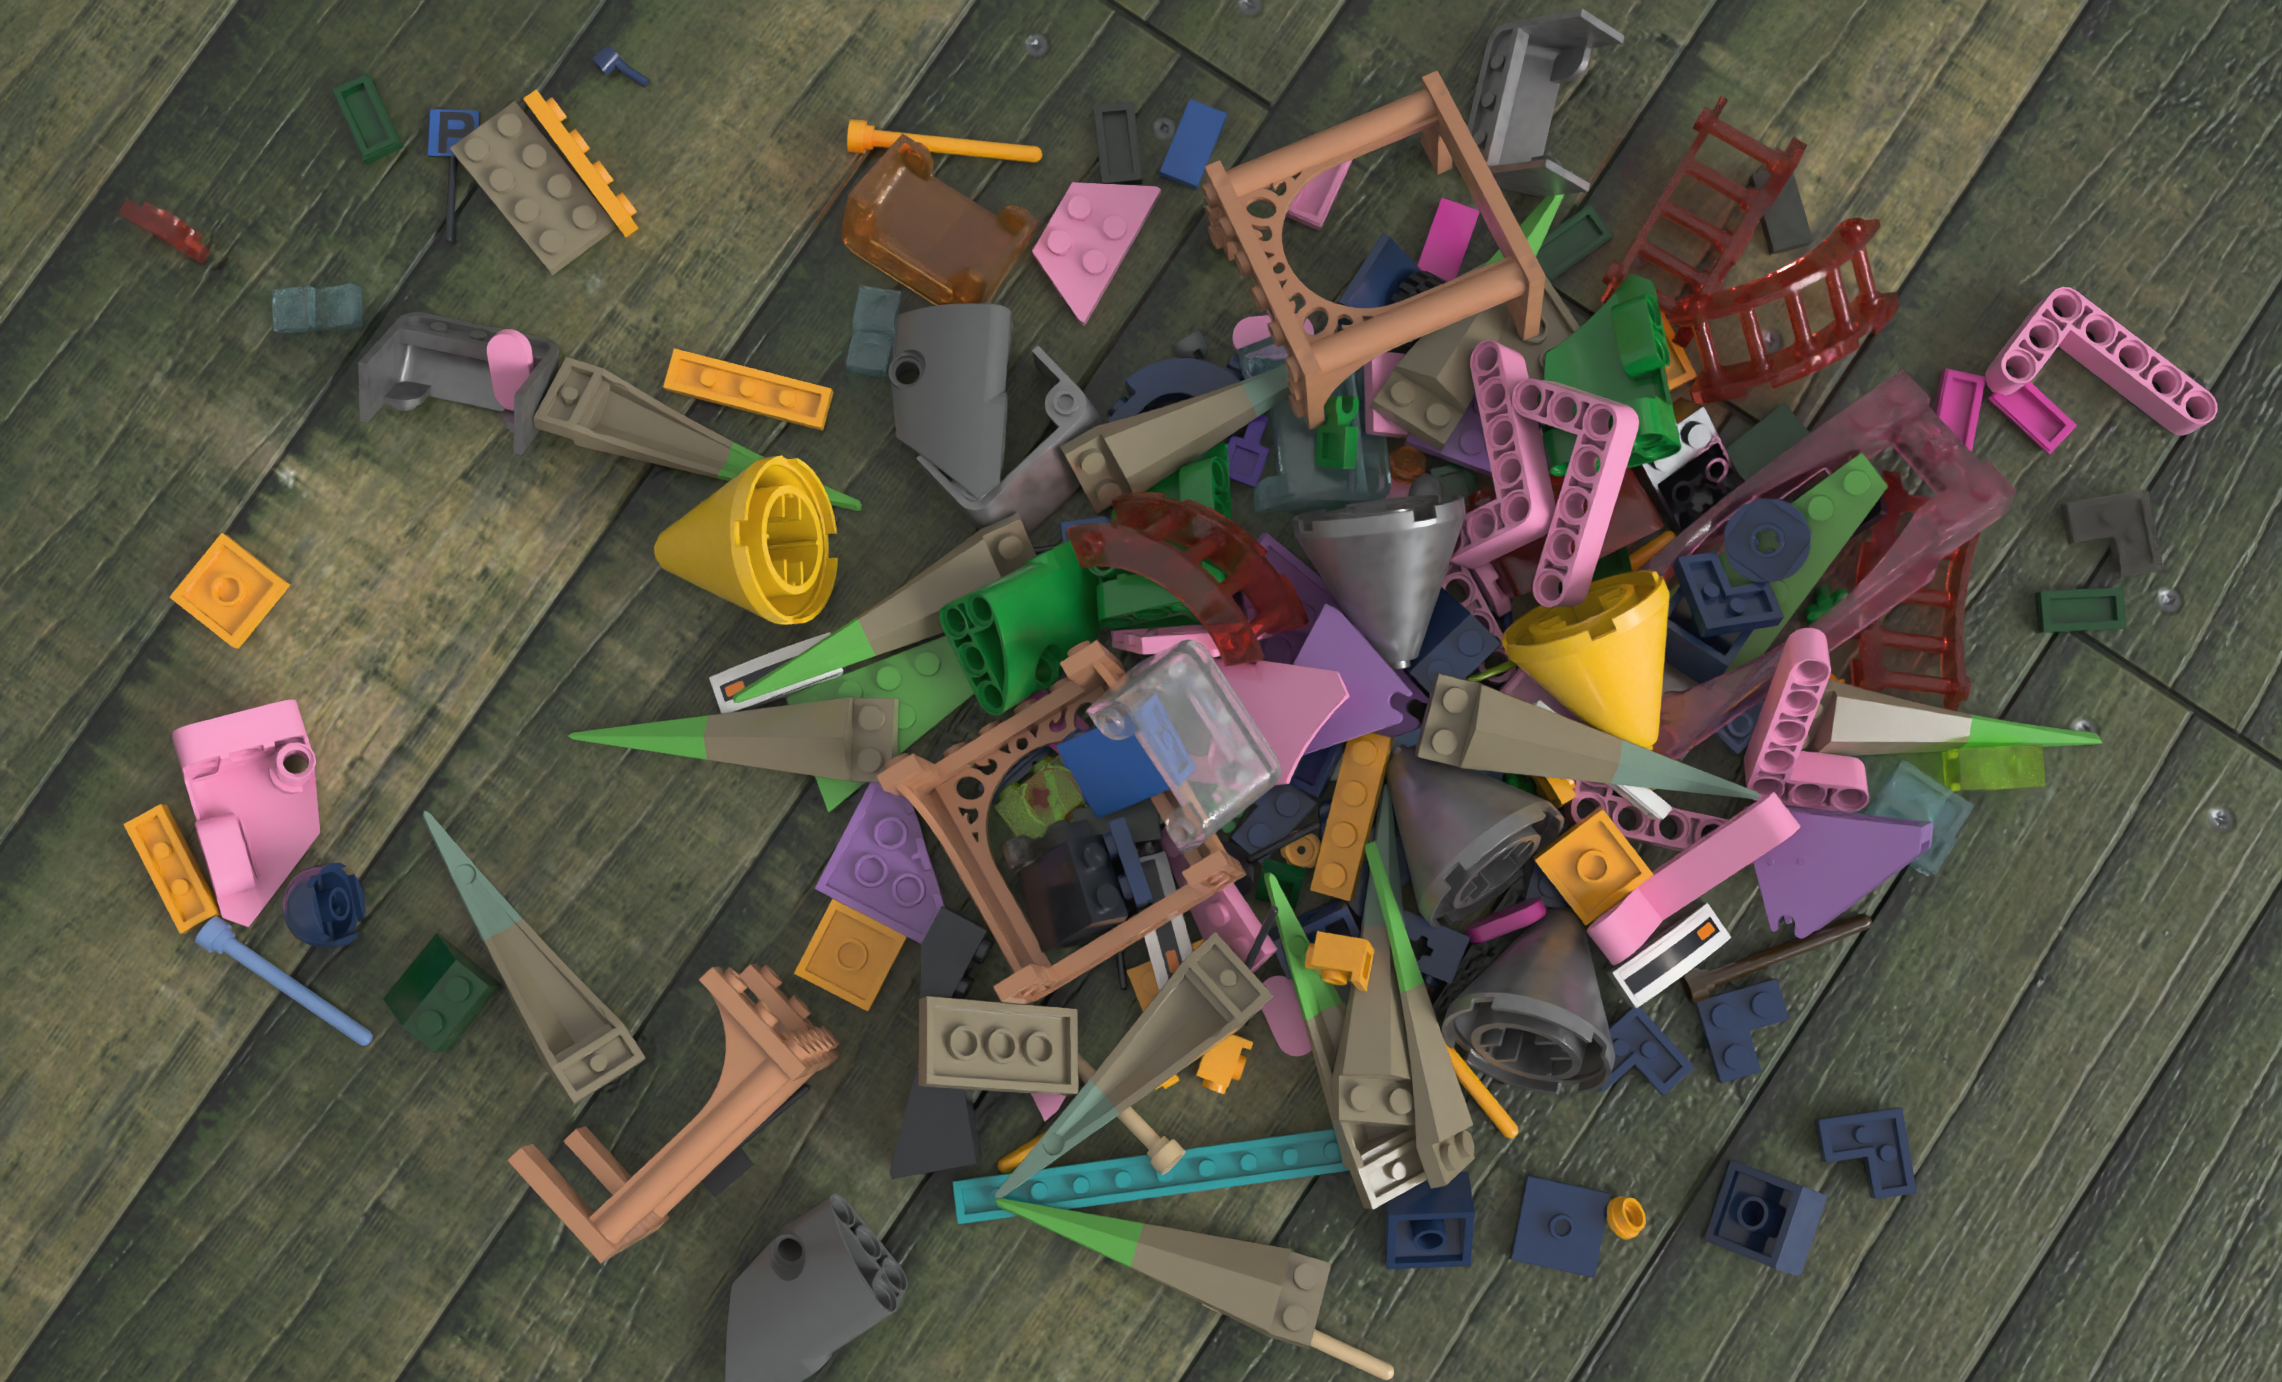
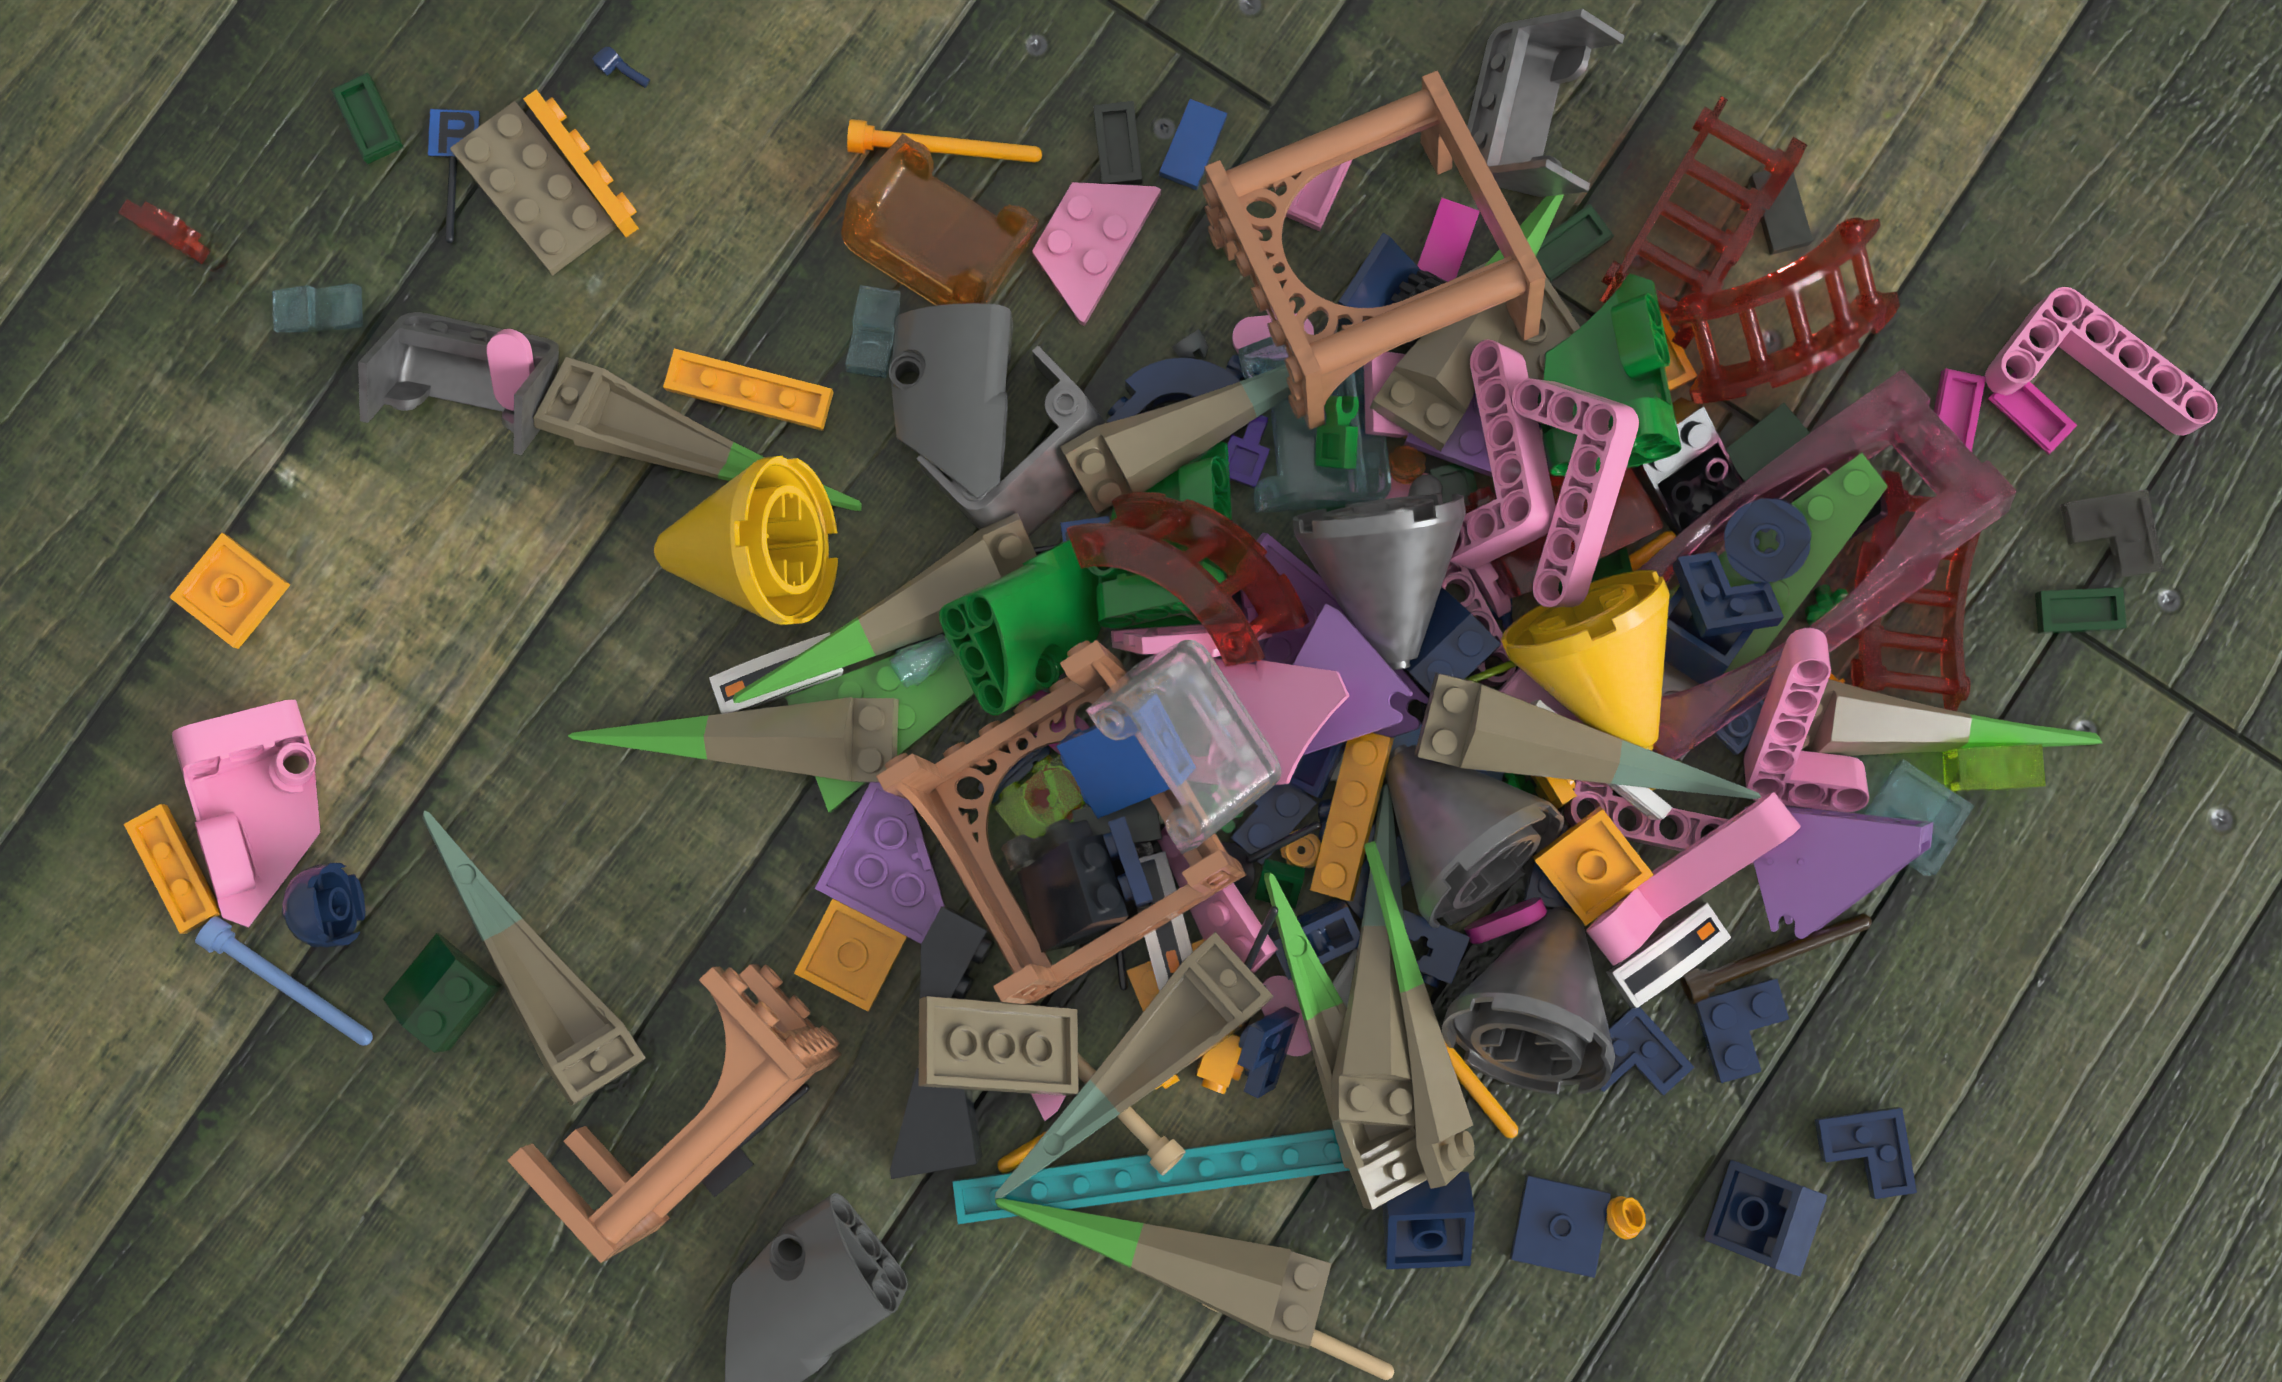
light orange brick [1305,931,1375,992] -> none
none -> clear light blue cone [889,633,954,688]
none -> dark blue plate [1237,1006,1300,1098]

